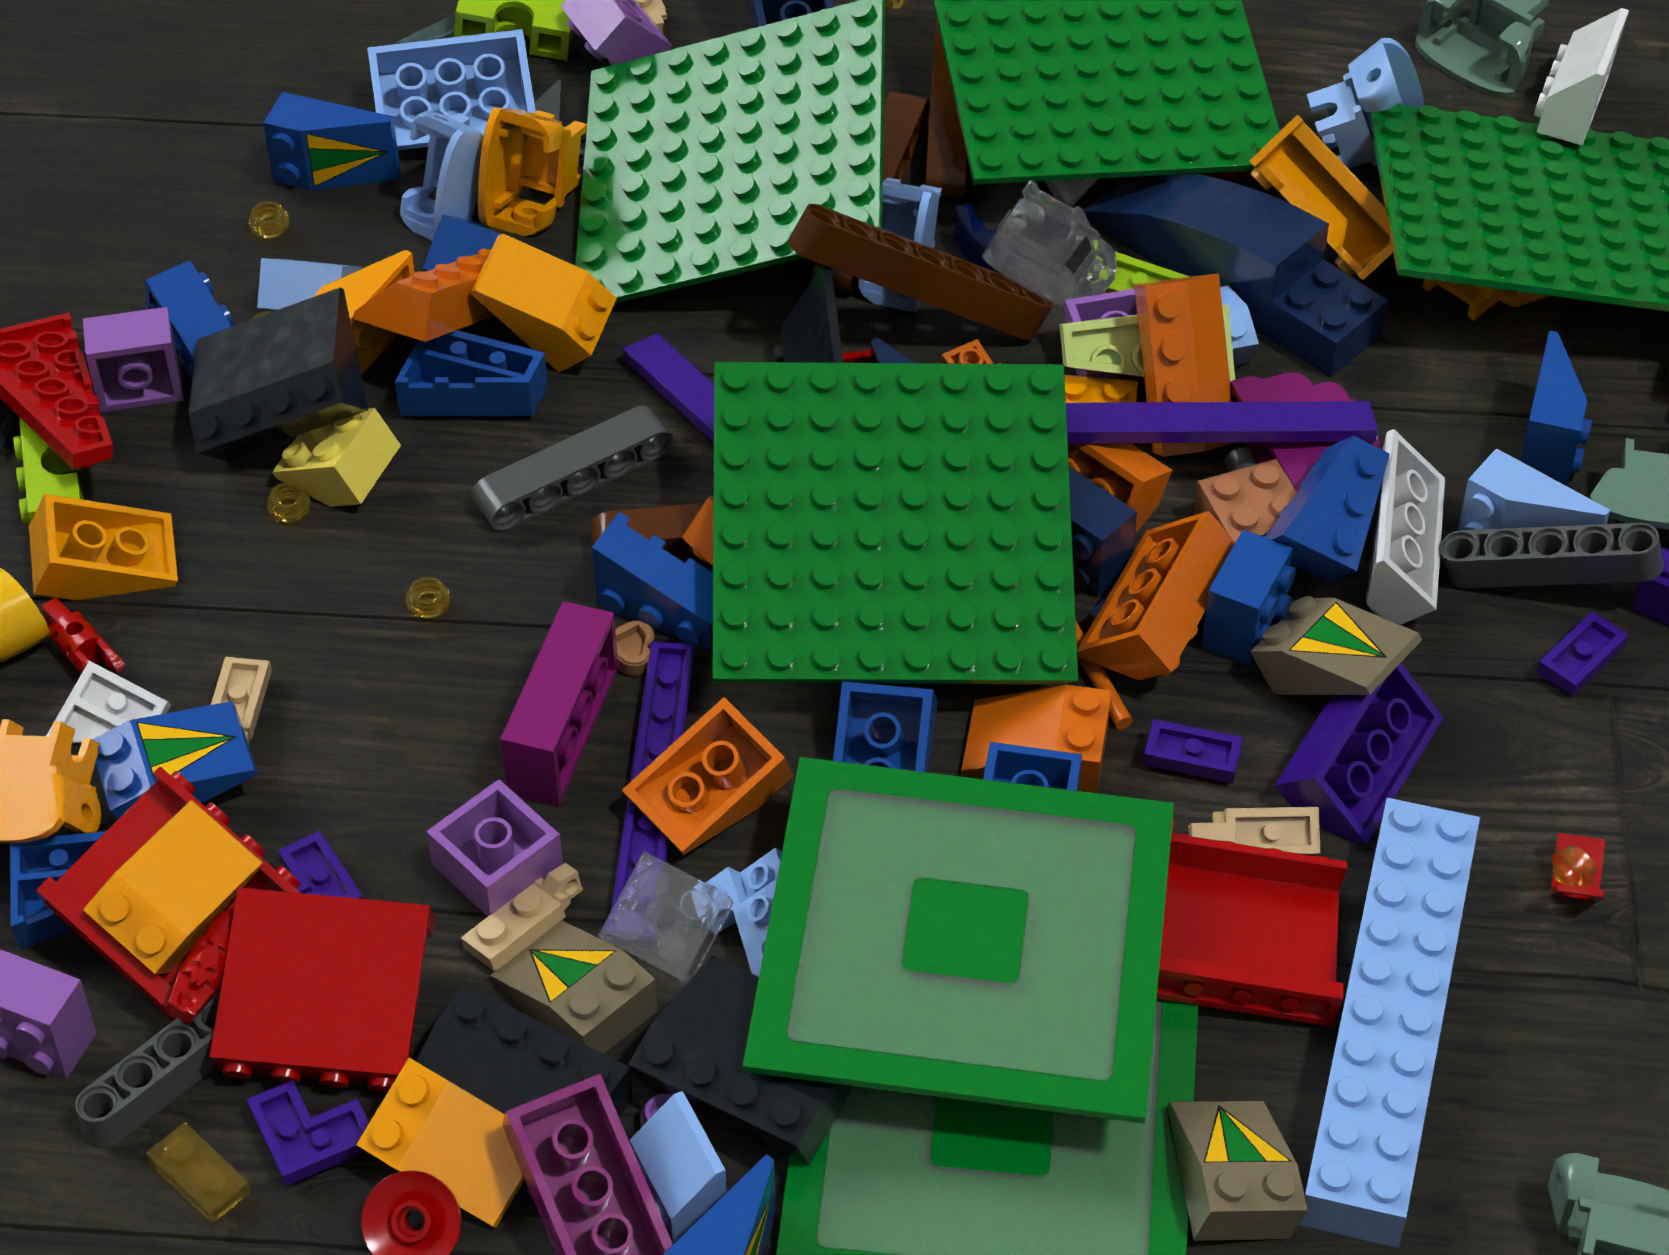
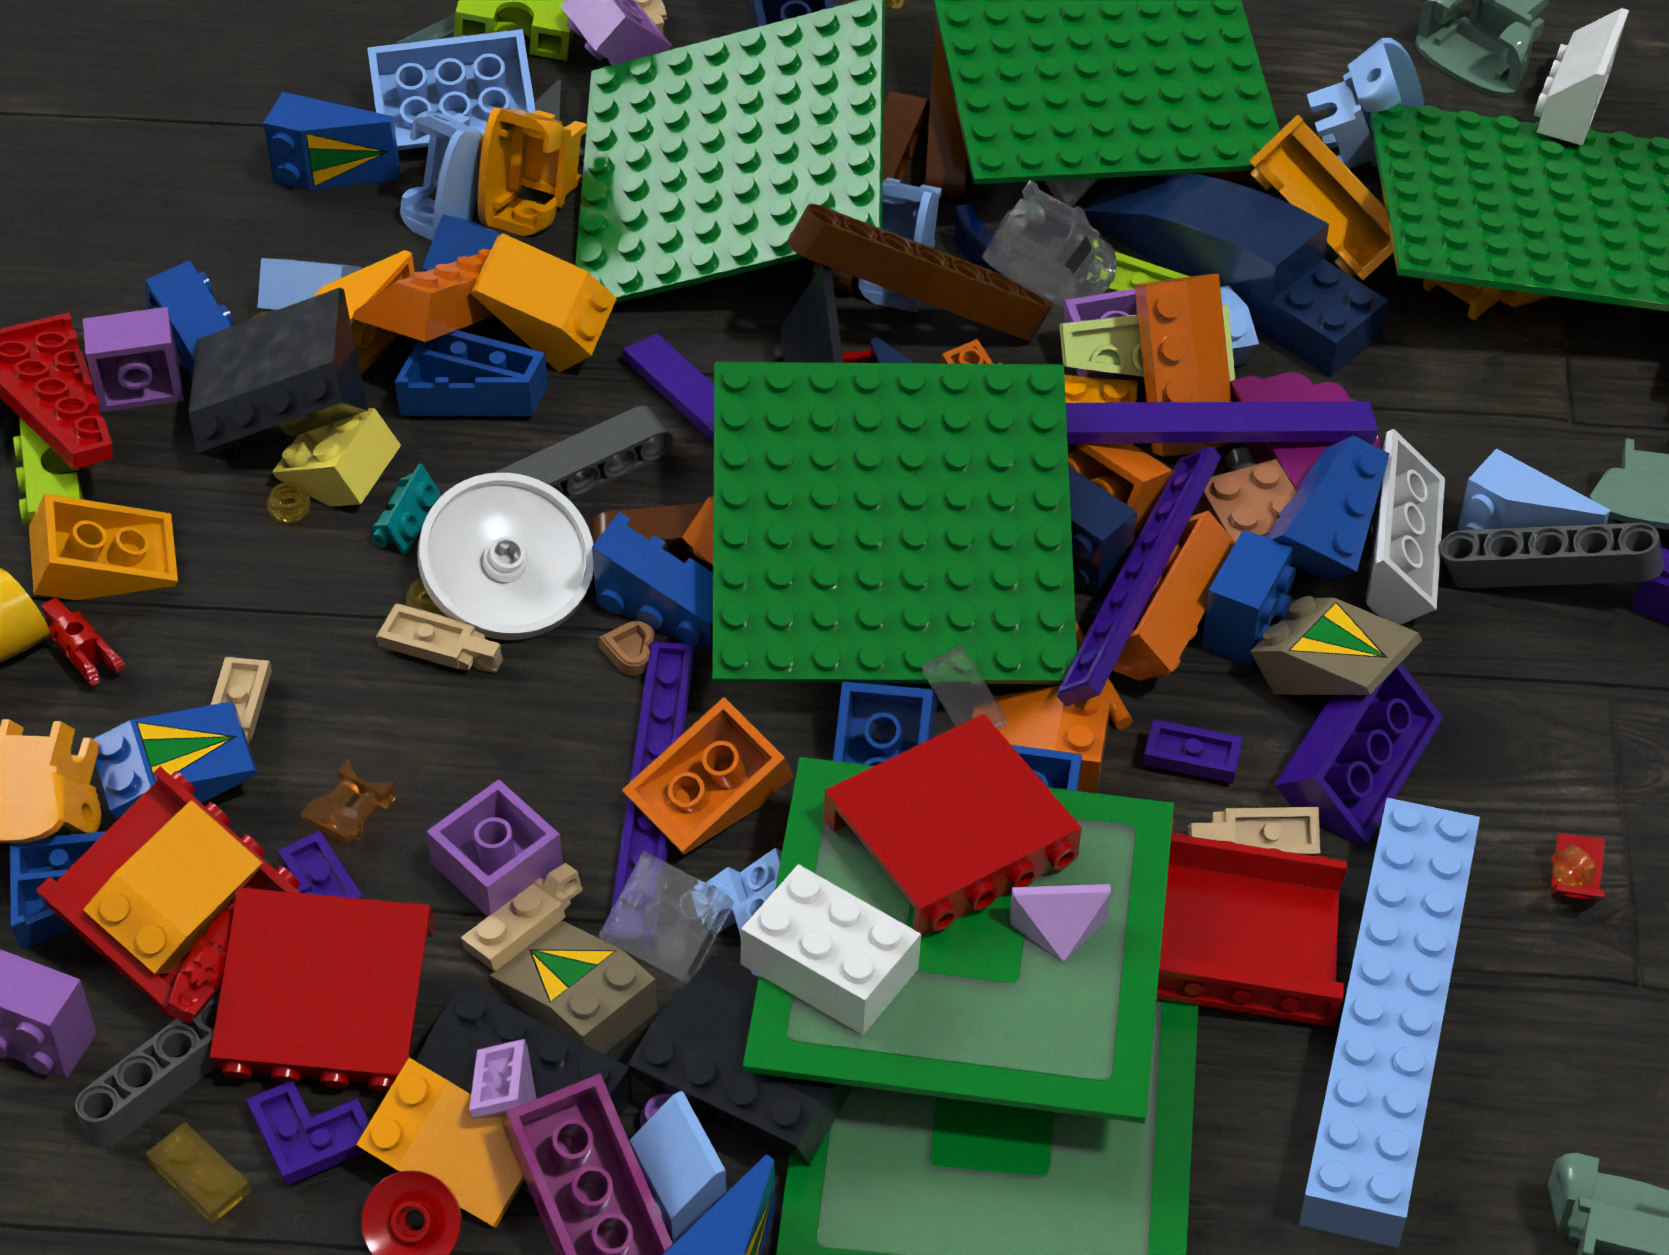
white wing [46,661,171,744] -> none
clear yellow plate [249,201,290,238] -> none
magenta brick [500,601,618,807] -> none
dark tan slope [1167,1101,1308,1241] -> none
blue slope [1520,331,1592,486] -> none
dark purple plate [1537,611,1628,696] -> none
none -> clear orange piece [300,760,396,843]
none -> teal hinge [371,464,441,556]
none -> tan hinge [376,603,503,673]
none -> white dish [417,473,594,640]
none -> lavender slope [469,1039,536,1118]
none -> white brick [741,864,921,1035]
none -> red panel [824,714,1082,937]
none -> clear tile [922,645,1007,728]
none -> lavender slope [1009,884,1111,962]
none -> dark purple tile [1056,446,1221,706]

